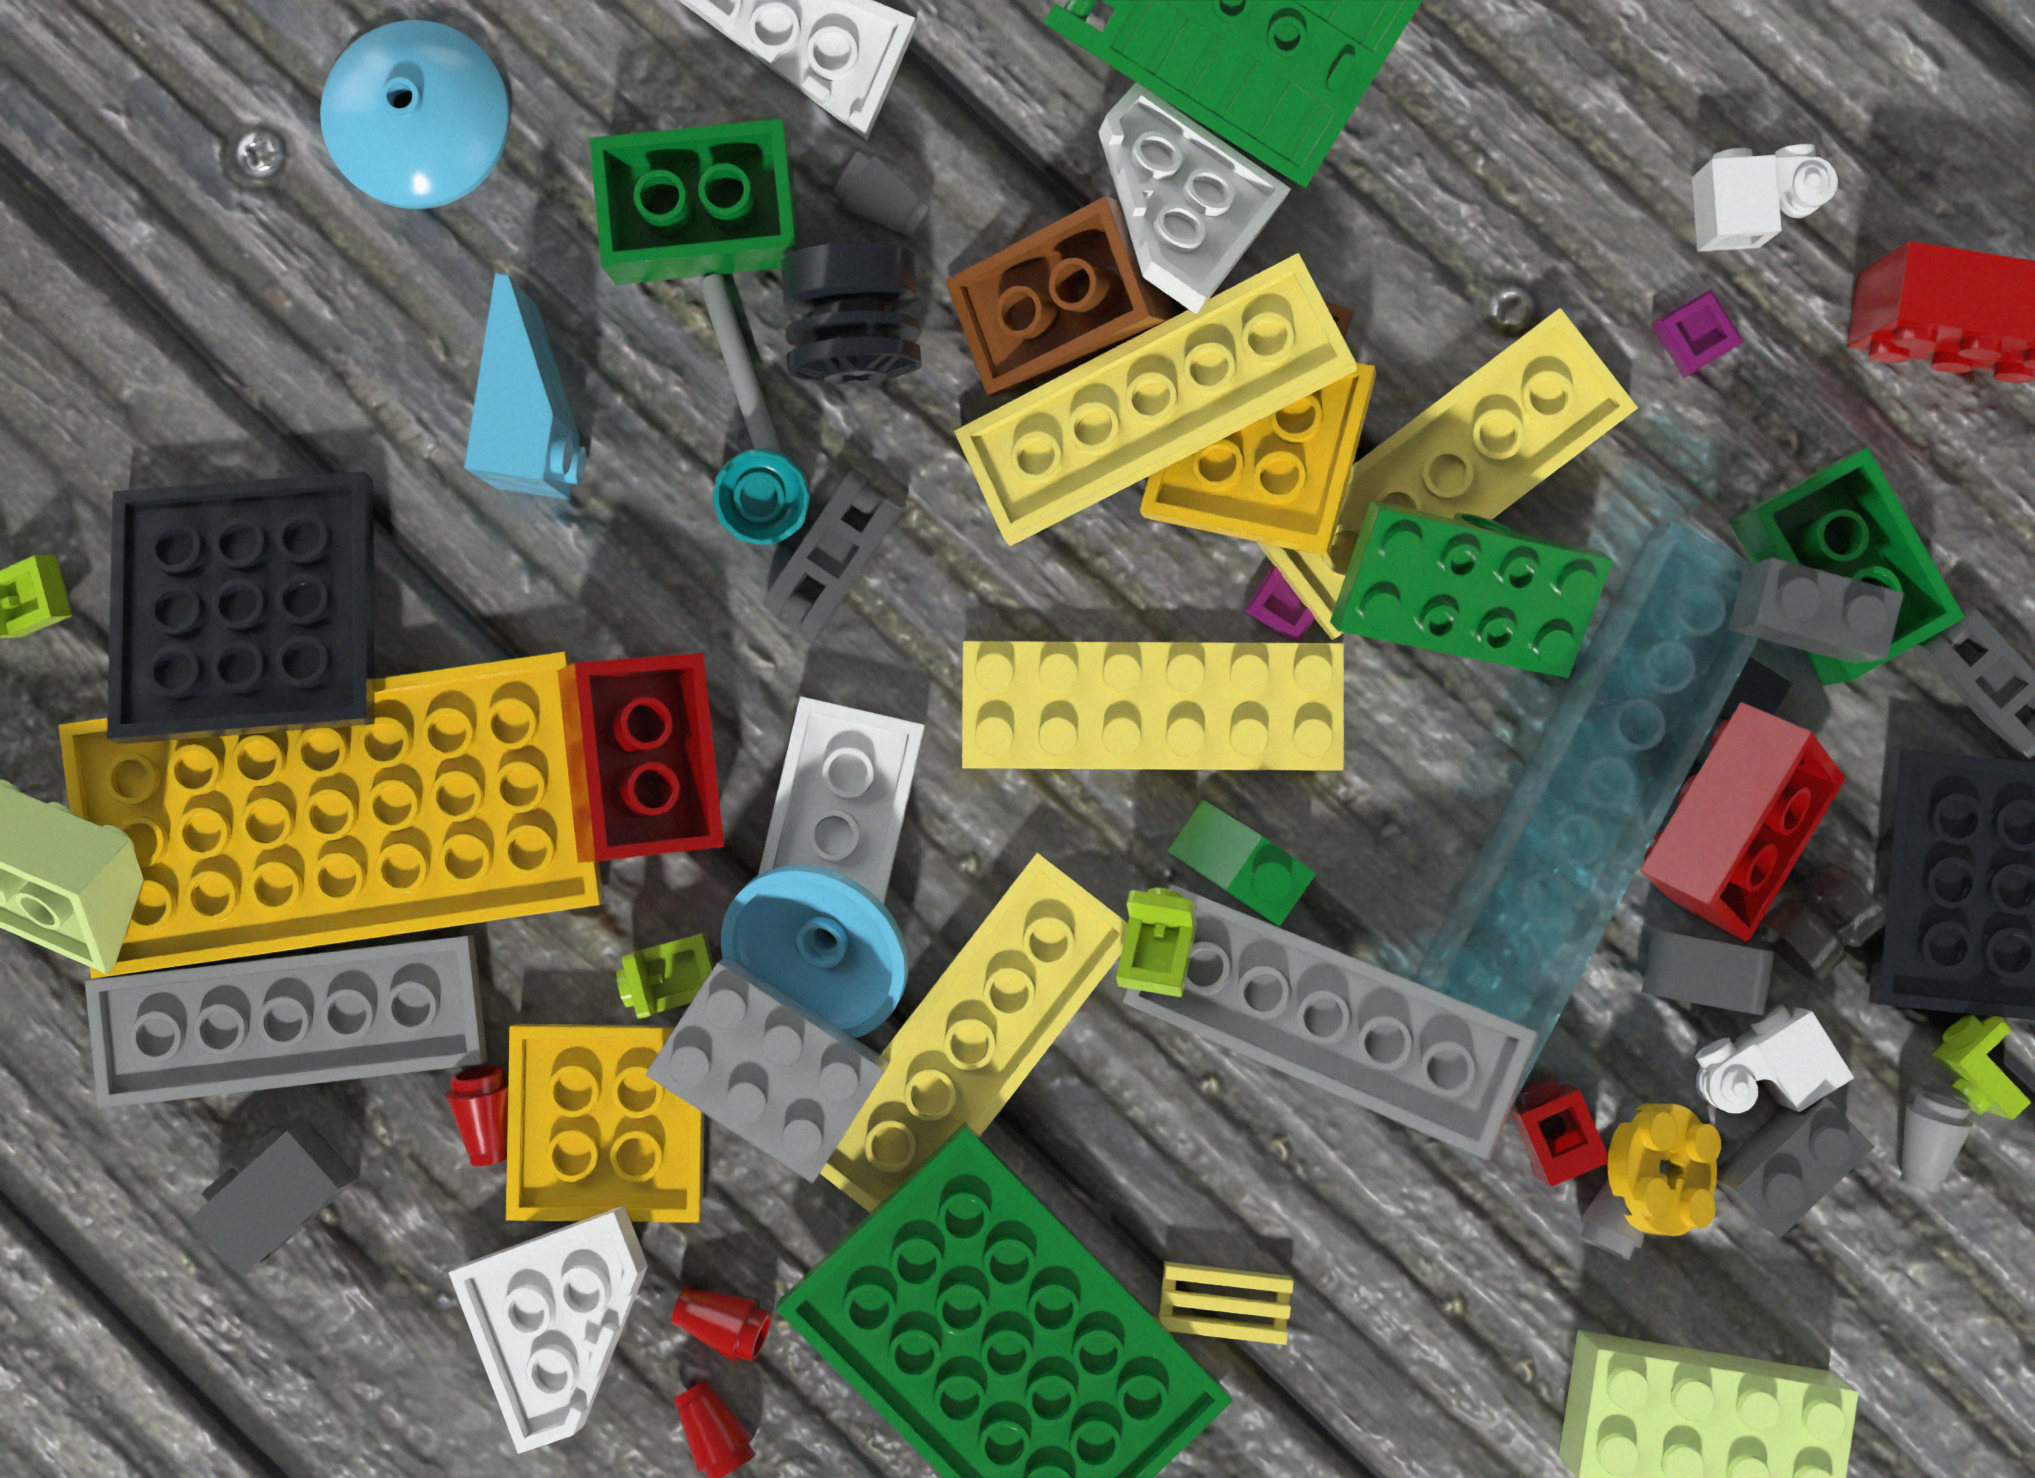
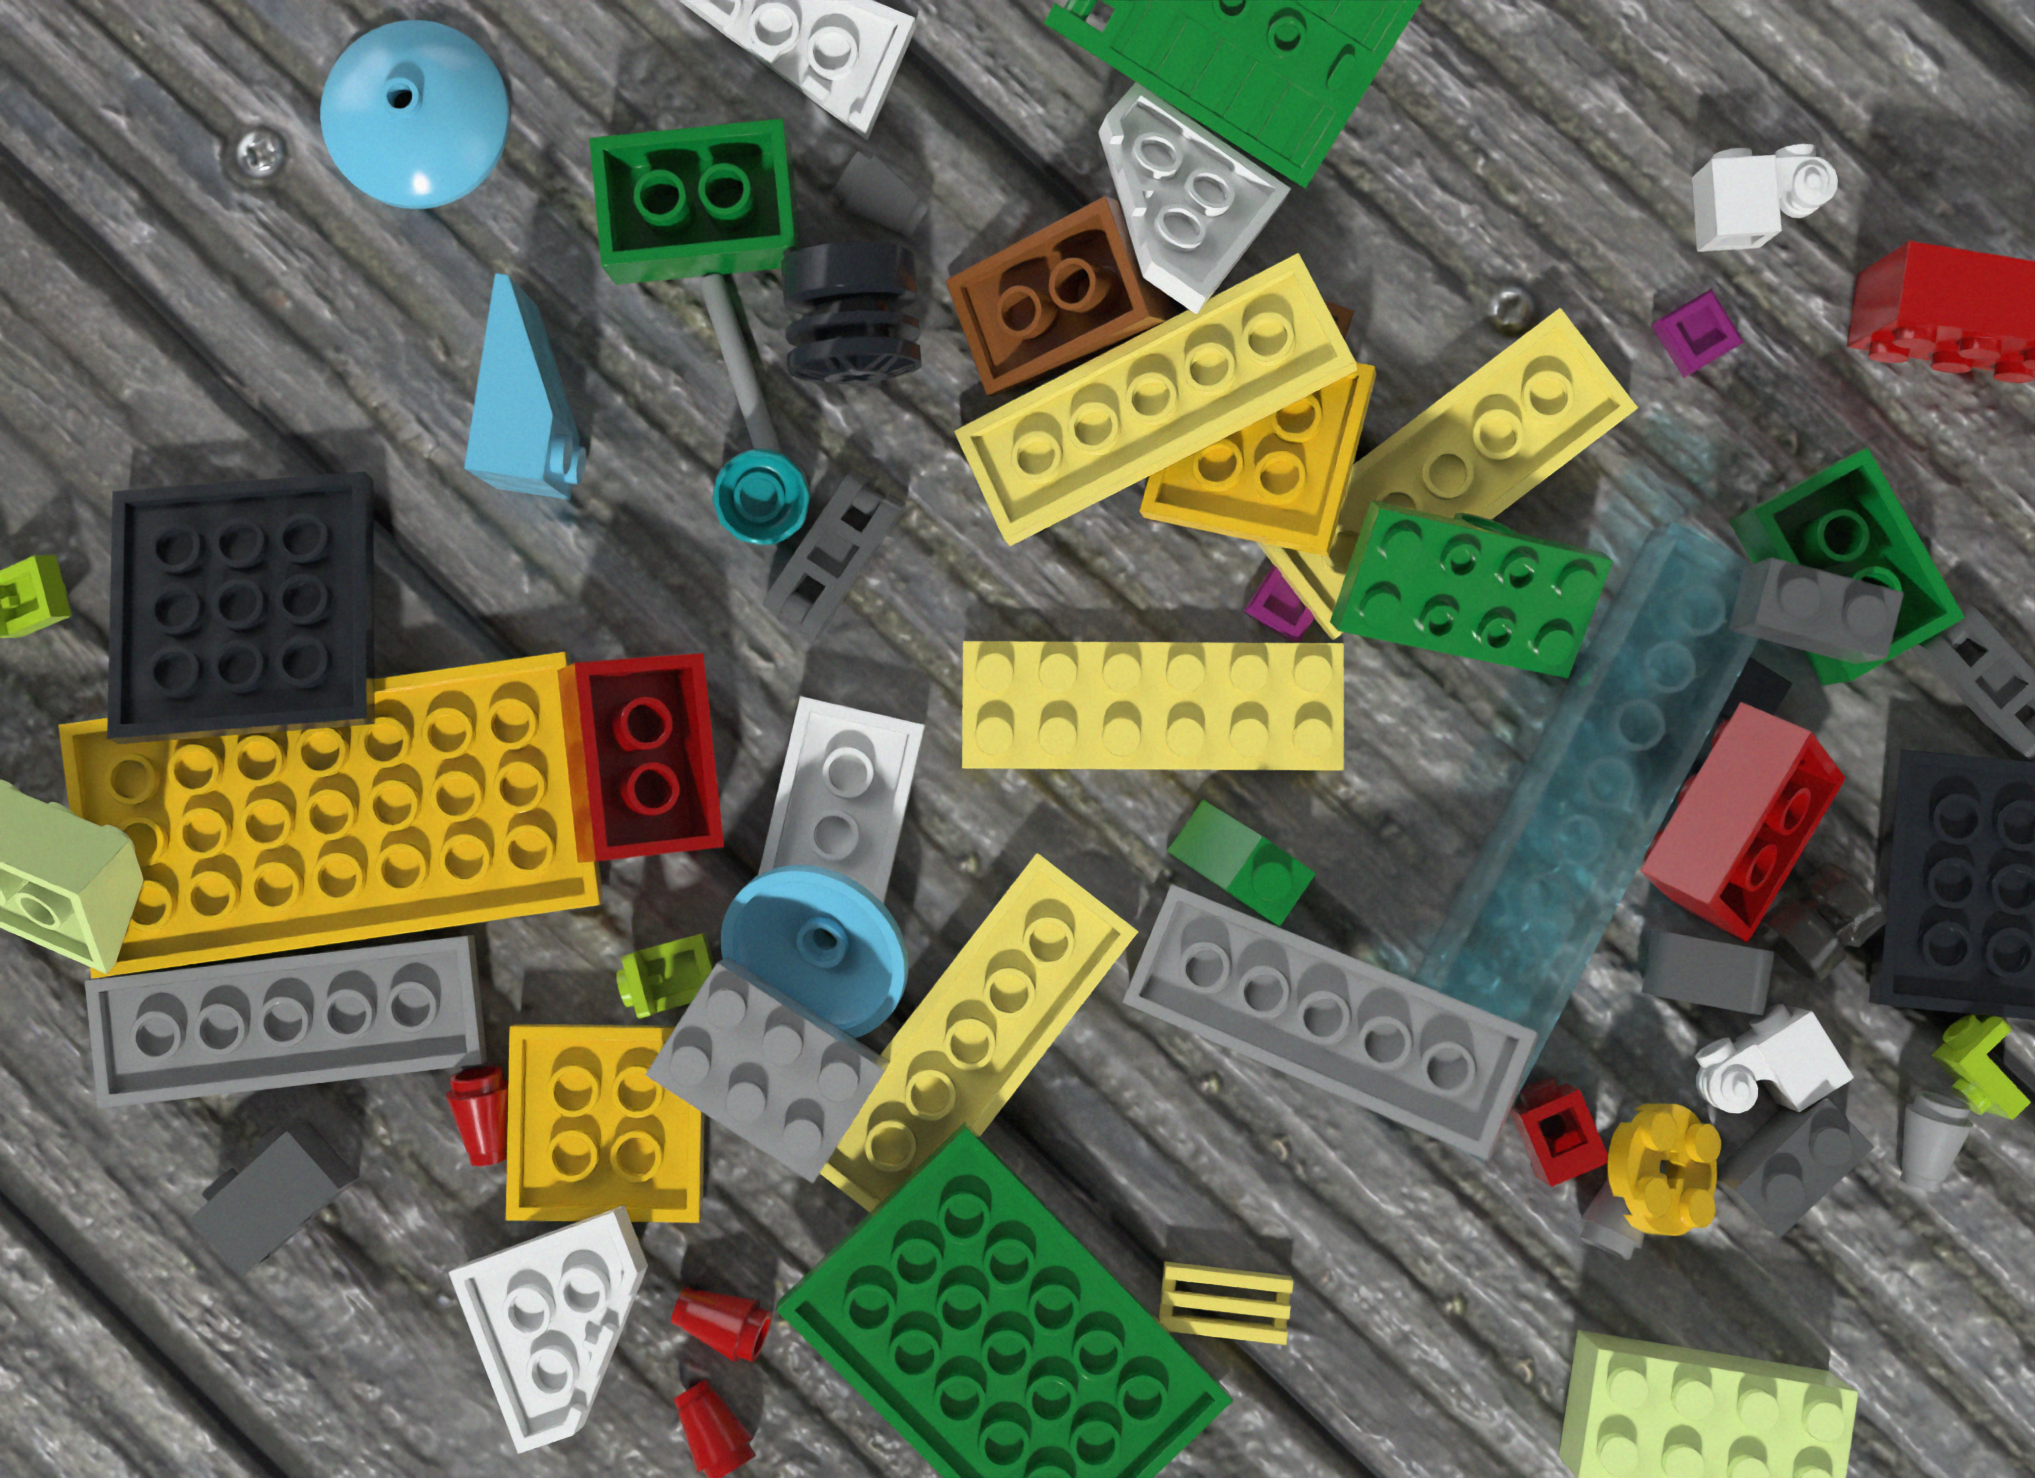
lime bracket [1116,888,1197,997] -> none

